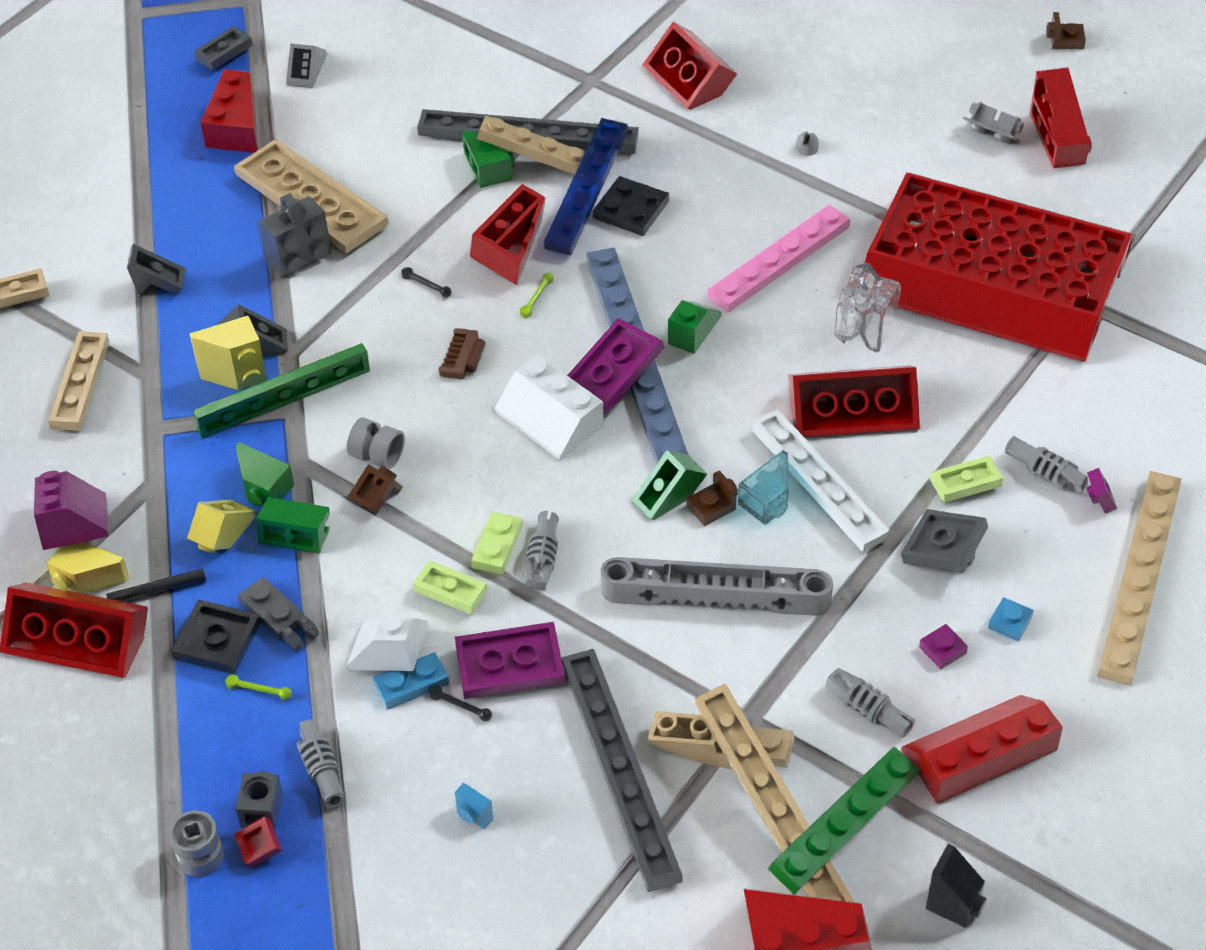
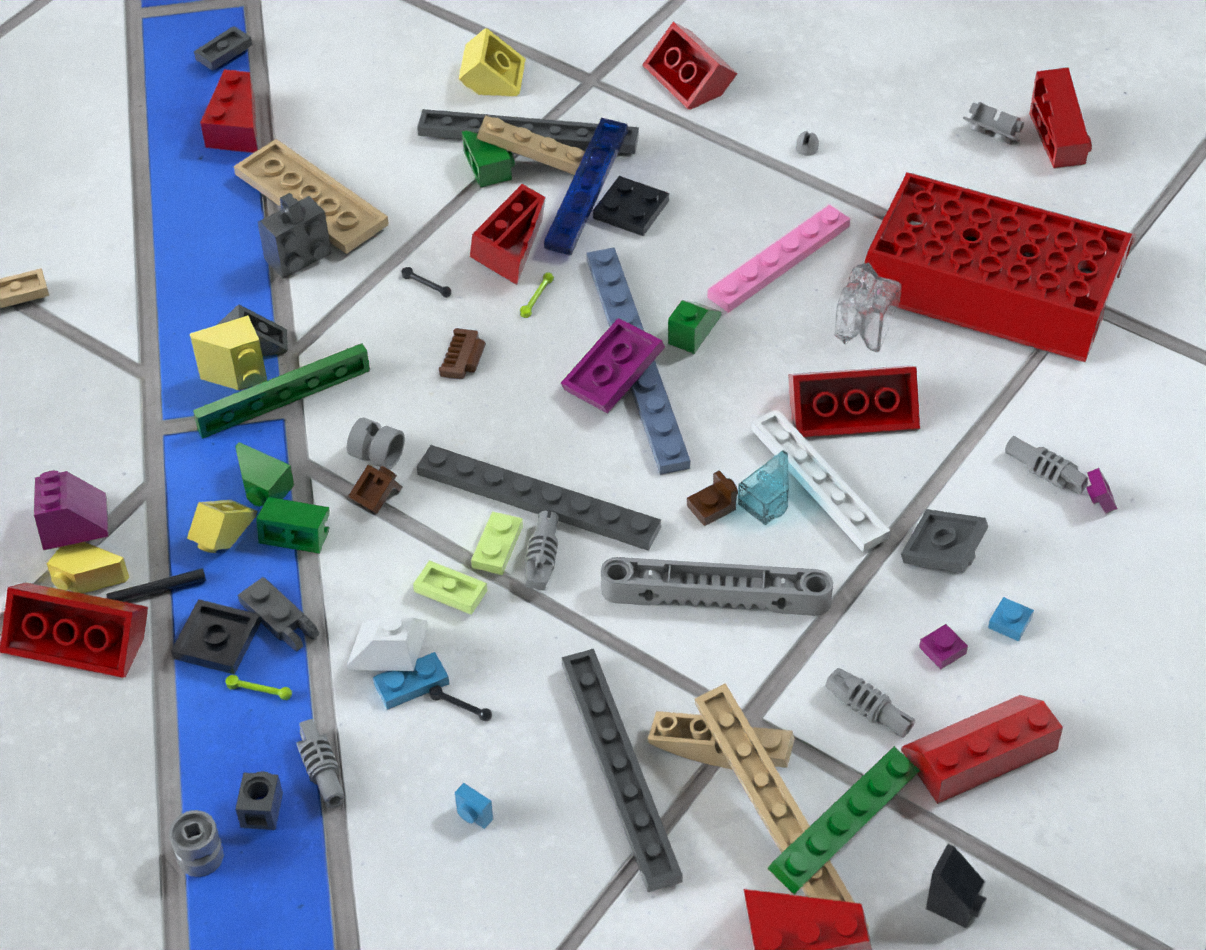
tan plate [48,332,110,431] -> none
dark grey slope [127,244,186,296] -> none
red plate [234,817,282,868] -> none
light grey slope [286,43,327,88] -> none
magenta plate [454,622,565,699] -> none
white slope [495,355,604,460] -> none
green slope [632,450,707,520] -> none
yellowish green plate [930,455,1003,503] -> none
reddish brown bracket [1046,12,1086,49] -> none
tan plate [1097,471,1182,686] -> none
none -> dark grey plate [417,445,661,551]
none -> light yellow slope [459,28,526,96]

